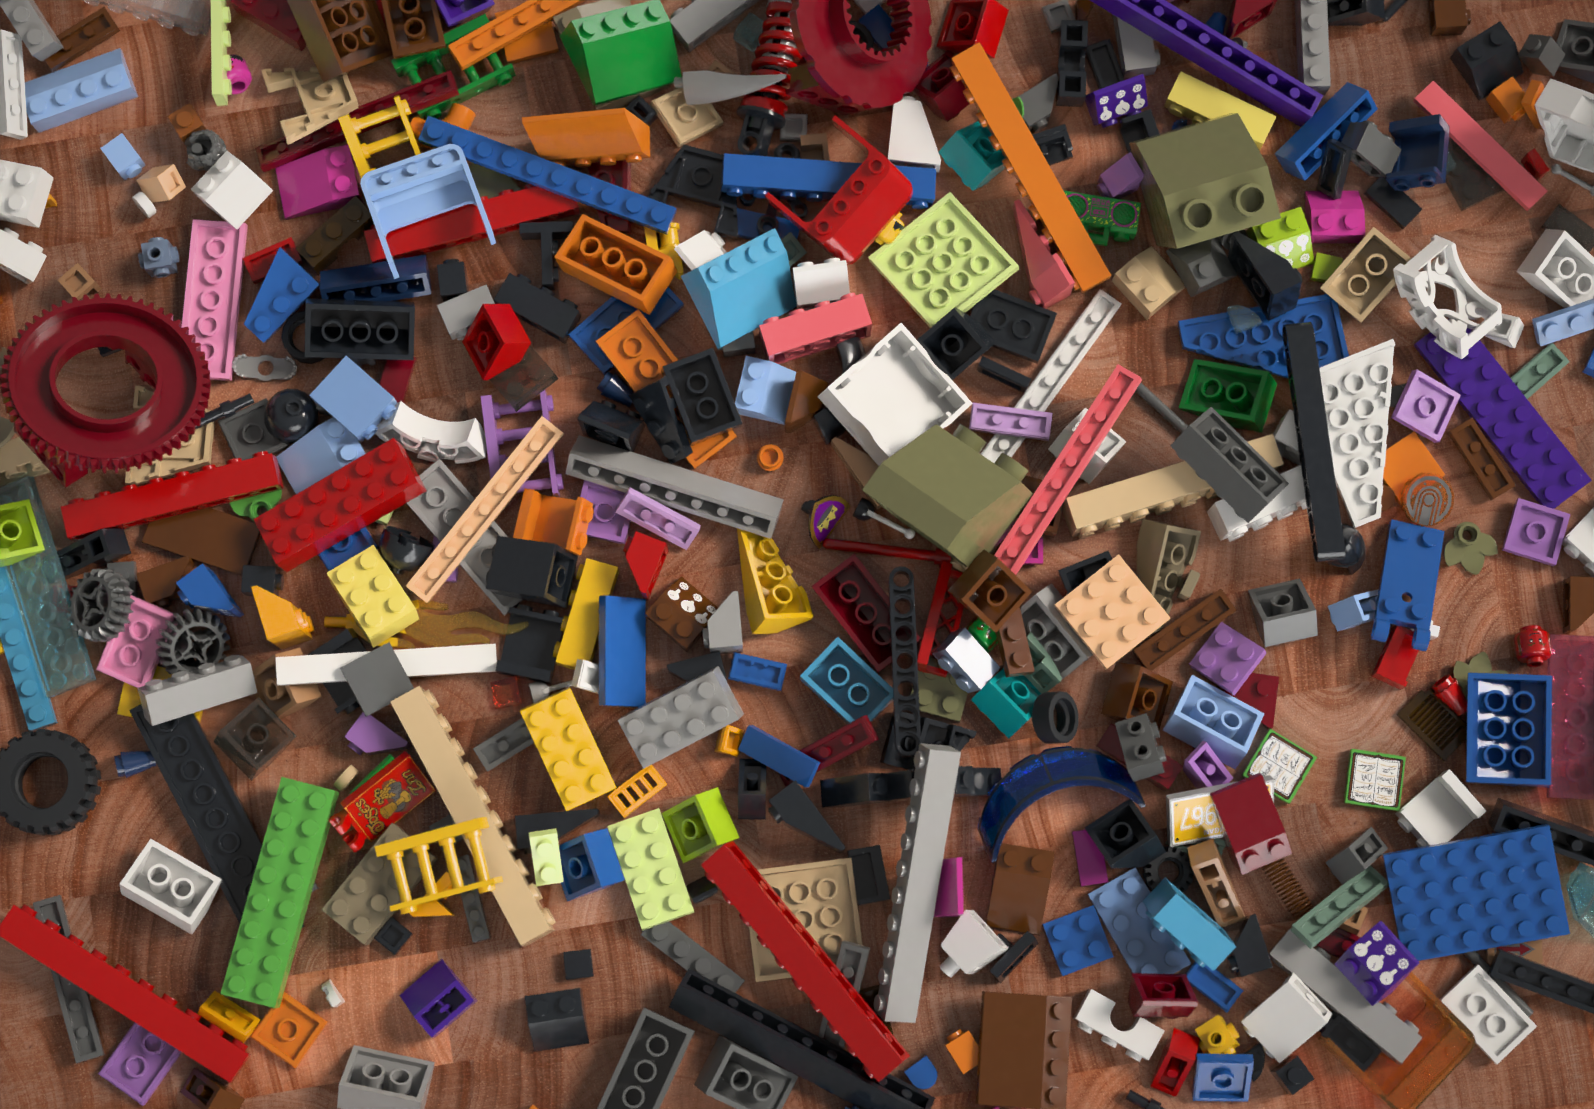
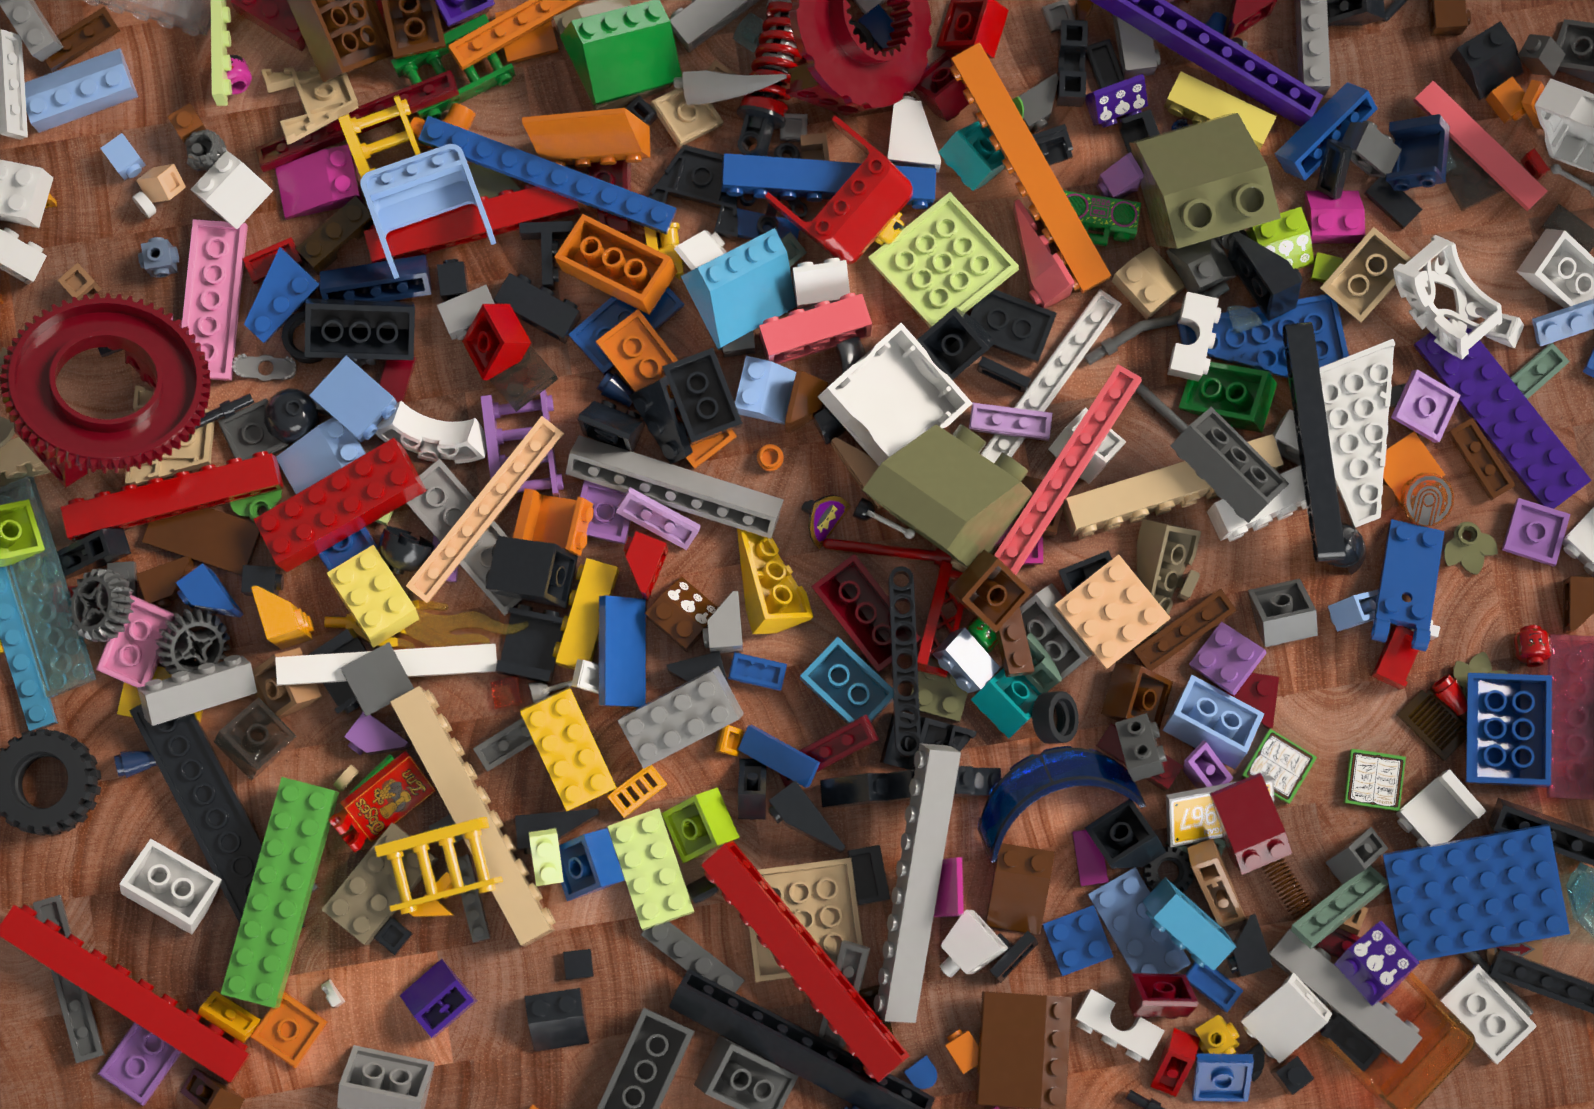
none -> dark grey bar [1084,281,1229,366]
none -> white arch [1167,292,1221,381]

